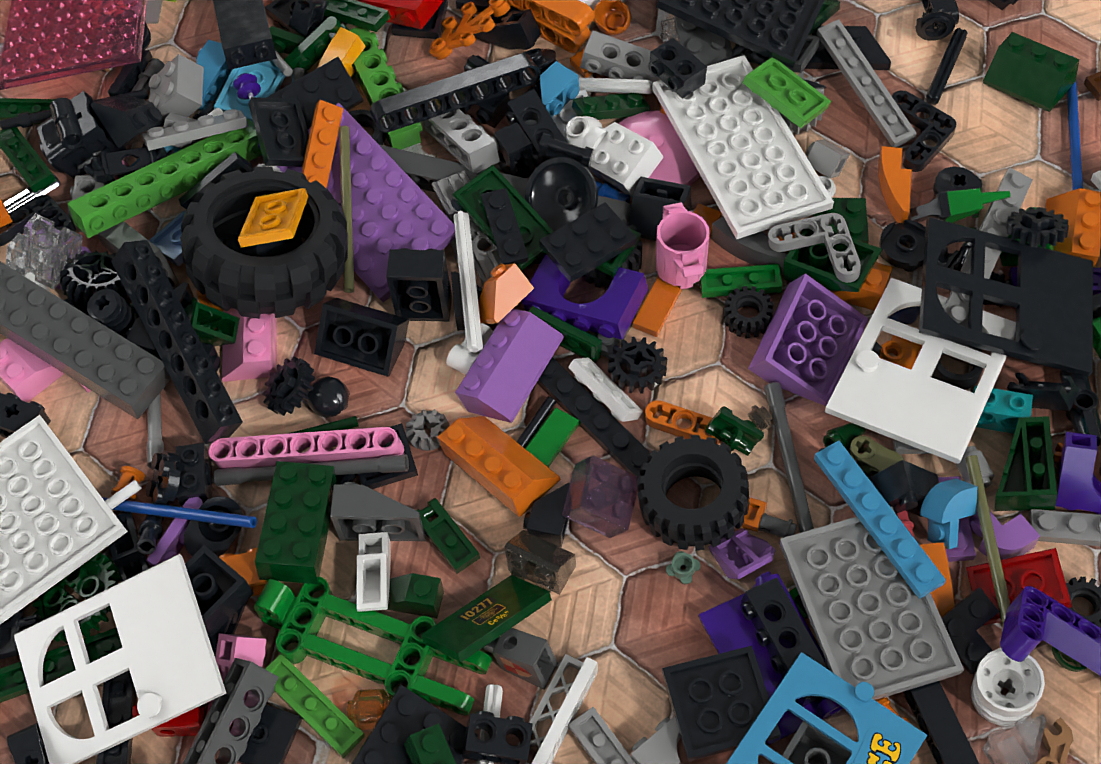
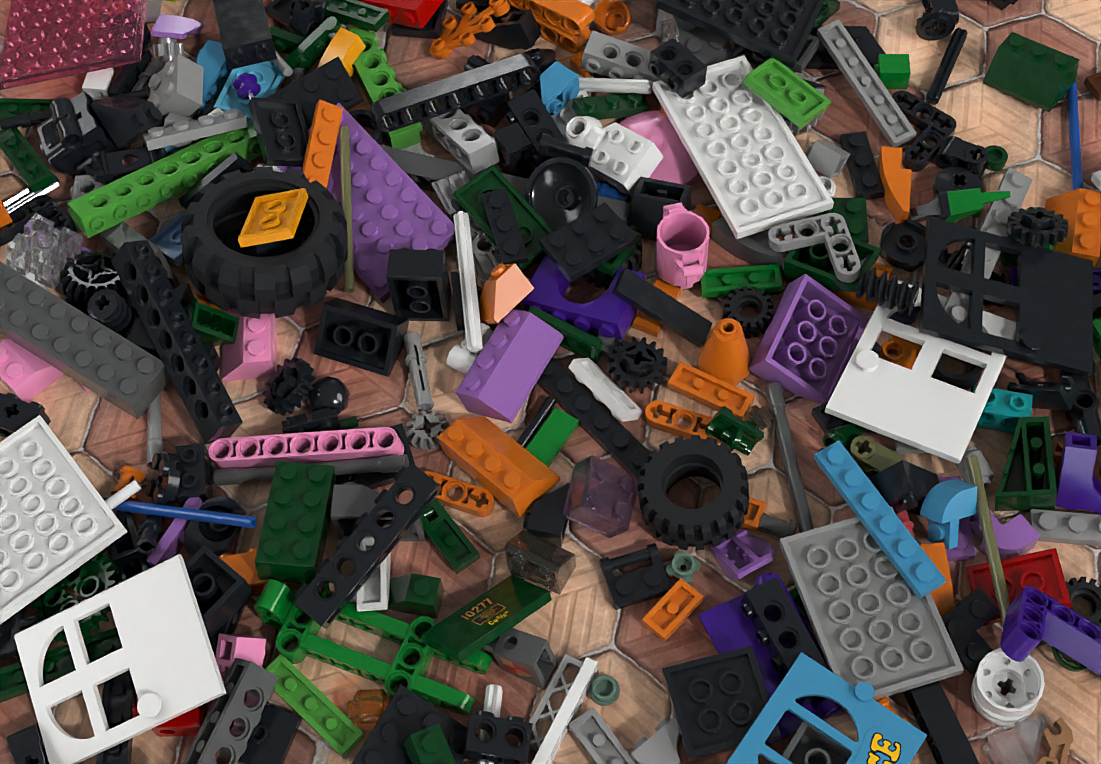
none -> white panel [82,65,114,100]
none -> slope [151,14,205,39]
none -> light grey gear [153,37,184,62]
none -> black hinge [282,407,342,434]
none -> black brick [294,462,442,629]
none -> light grey pin [403,332,434,411]
none -> orange beam [424,471,495,517]
none -> sand green plate [589,675,620,706]
none -> black plate [599,543,671,610]
none -> black tile [612,268,712,347]
none -> orange plate [642,578,704,642]
none -> orange plate [667,361,755,420]
none -> orange cone [697,318,752,386]
none -> black plate [811,401,851,435]
none -> black plate [840,131,885,200]
none -> black piece [856,267,919,316]
none -> green brick [872,54,911,90]
none -> black piece [935,136,989,178]
none -> dark green tile [984,145,1008,171]

